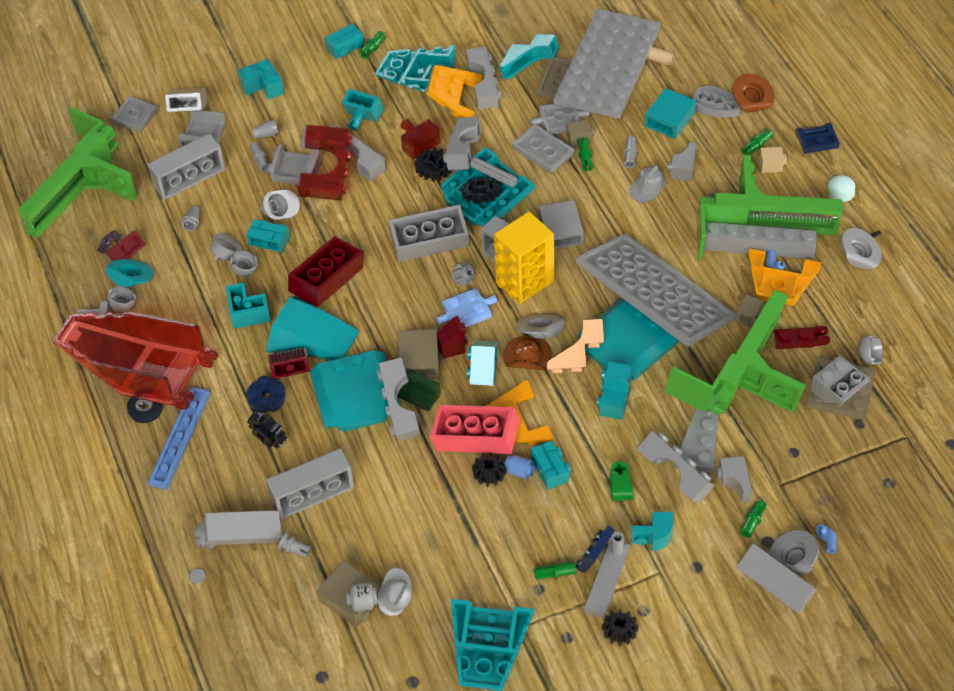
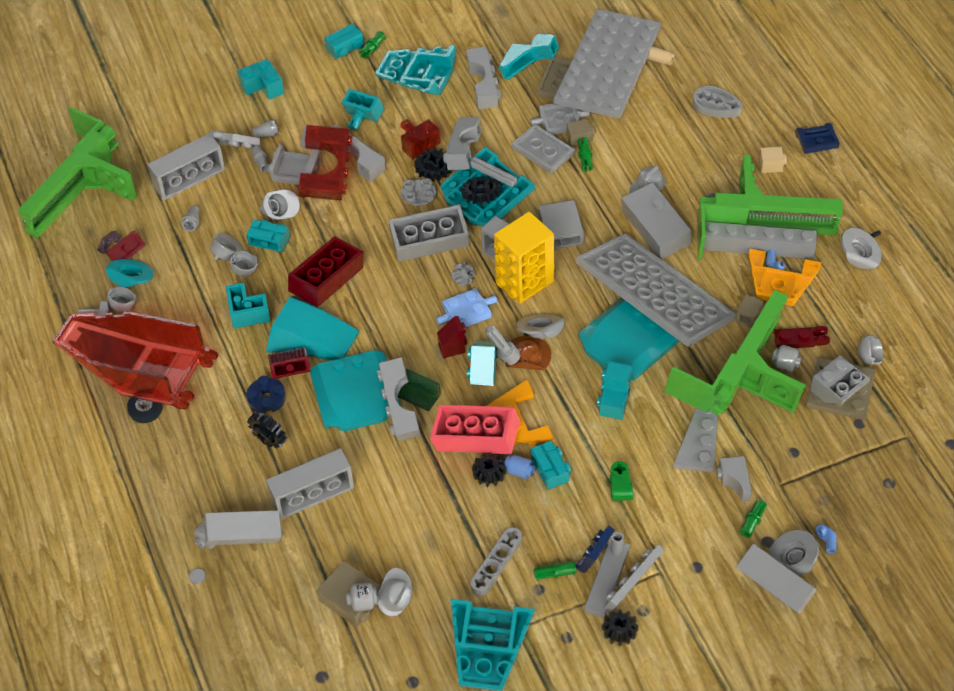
light grey tile [110,96,159,133] -> none
medium blue tile [148,387,210,490] -> none
light grey brick [165,87,207,112] -> none
light grey panel [178,110,226,148] -> none
light grey pin [278,532,311,559] -> none
dark tan brick [398,329,439,379] -> none
light orange wing [426,65,483,118] -> none
light nougat arch [547,319,604,374] -> none
light grey pin [623,136,638,169] -> none
teal brick [631,512,673,551] -> none
light grey arch [637,431,715,504] -> none
teal brick [645,88,696,139] -> none
light grey arch [668,142,696,181] -> none
dark orange hat [732,74,774,112] -> none
green pin [741,128,773,155] -> none
light aqua hair [828,175,855,202] -> none
none -> light grey plate [209,130,260,148]
none -> light grey dish [401,178,436,206]
none -> light grey beam [471,527,522,596]
none -> light grey piece [485,325,520,365]
none -> light grey plate [604,544,664,613]
none -> light grey brick [621,183,692,259]
none -> light grey head [772,345,802,373]

